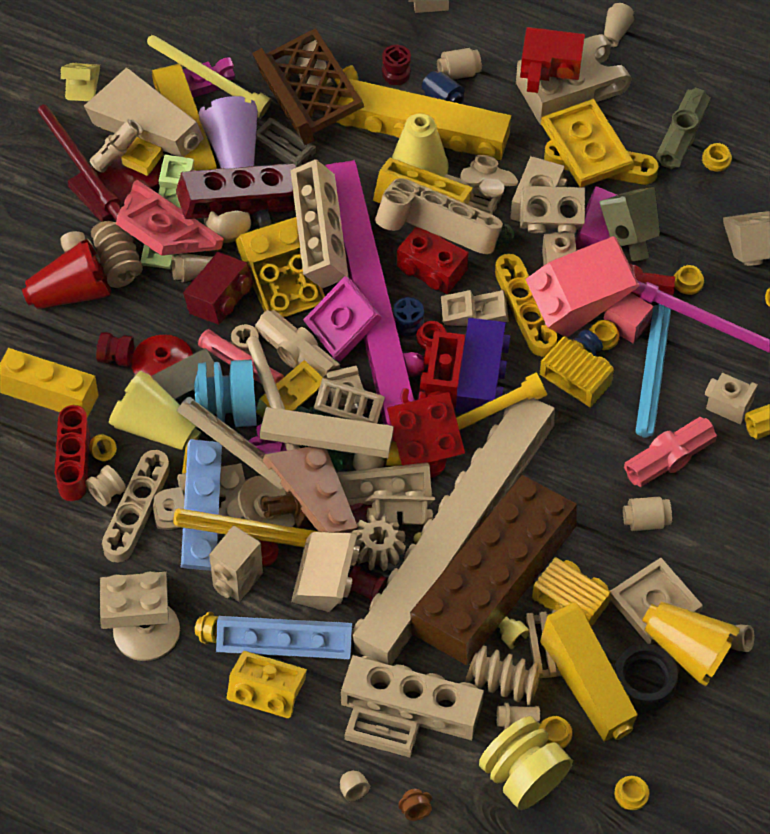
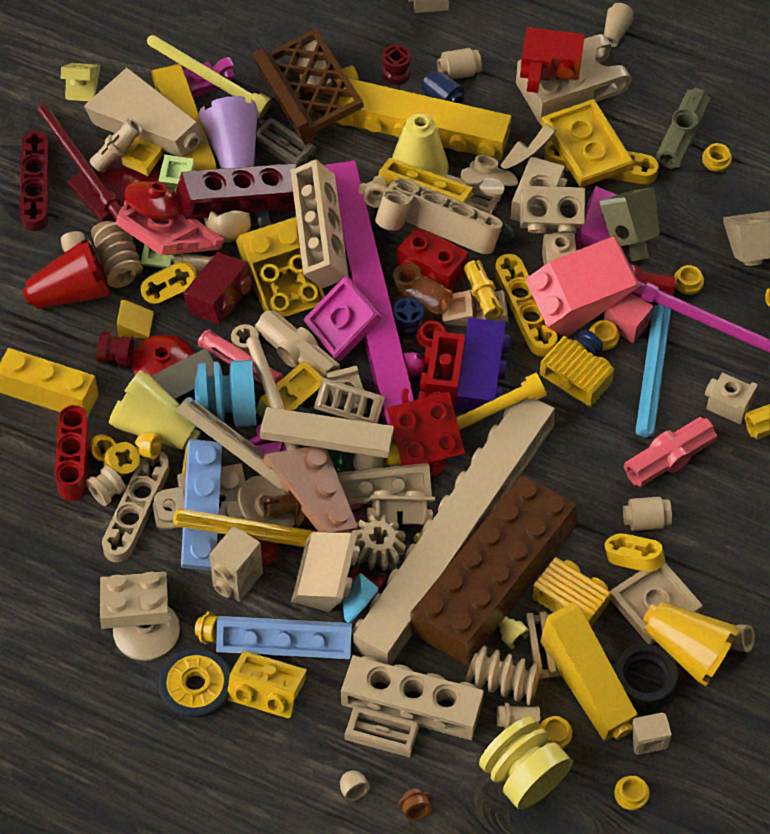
none -> dark red beam [20,130,50,232]
none -> yellow wheel [103,442,140,477]
none -> yellow slope [117,300,154,339]
none -> red dish [124,181,182,220]
none -> yellow hinge [135,432,162,459]
none -> yellow beam [141,261,197,304]
none -> wheel [158,649,231,717]
none -> medium azure slope [342,574,378,623]
none -> tan plate [359,176,388,208]
none -> clear orange piece [393,263,453,315]
none -> yellow pin [464,260,504,320]
none -> tan slope [500,124,557,169]
none -> yellow beam [604,533,665,572]
none -> tan slope [632,713,672,755]

